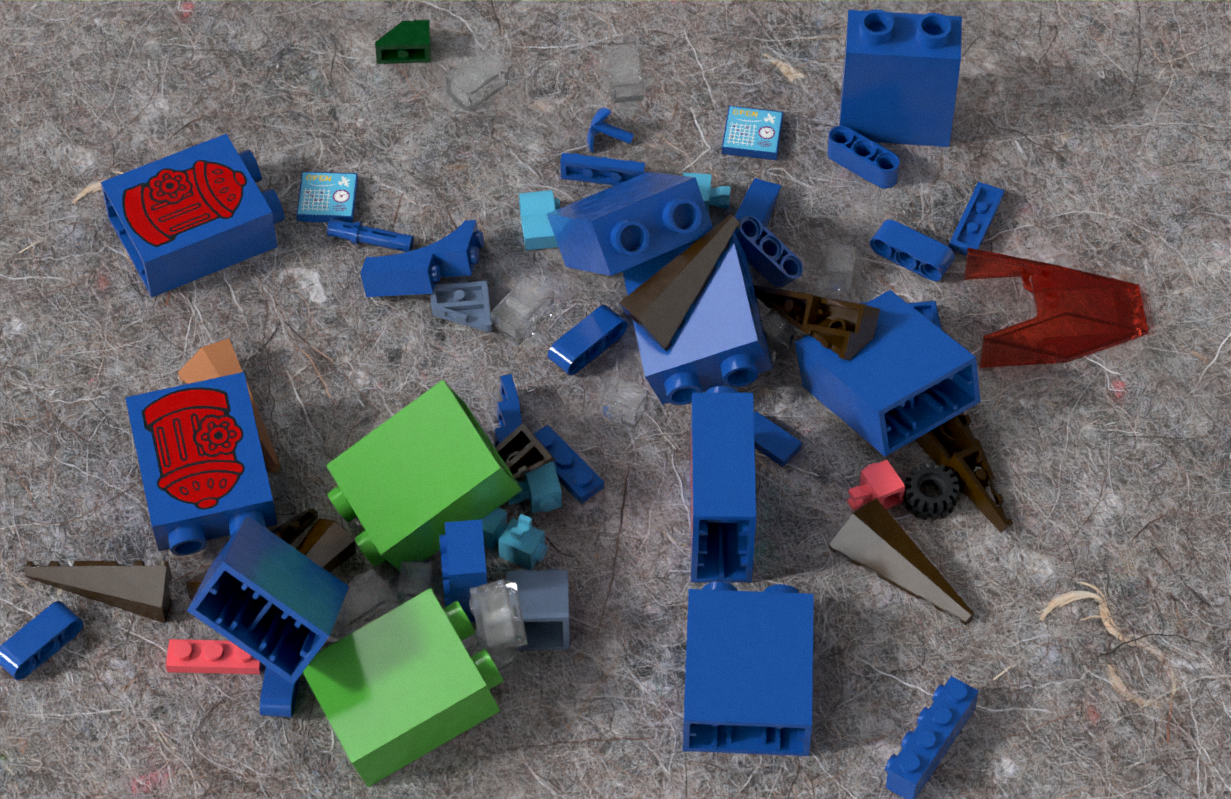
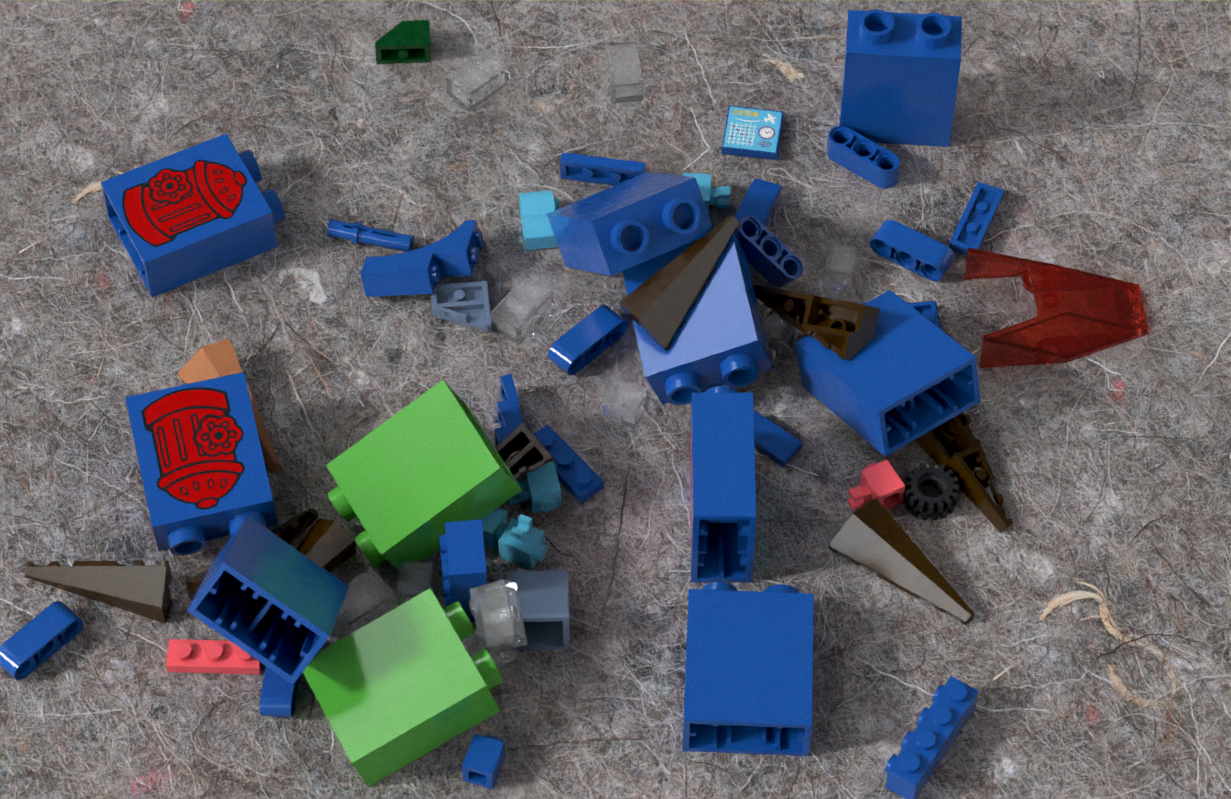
tile [296,171,358,223] -> none
blue plant [587,107,634,153] -> none
none -> blue brick [462,734,505,789]

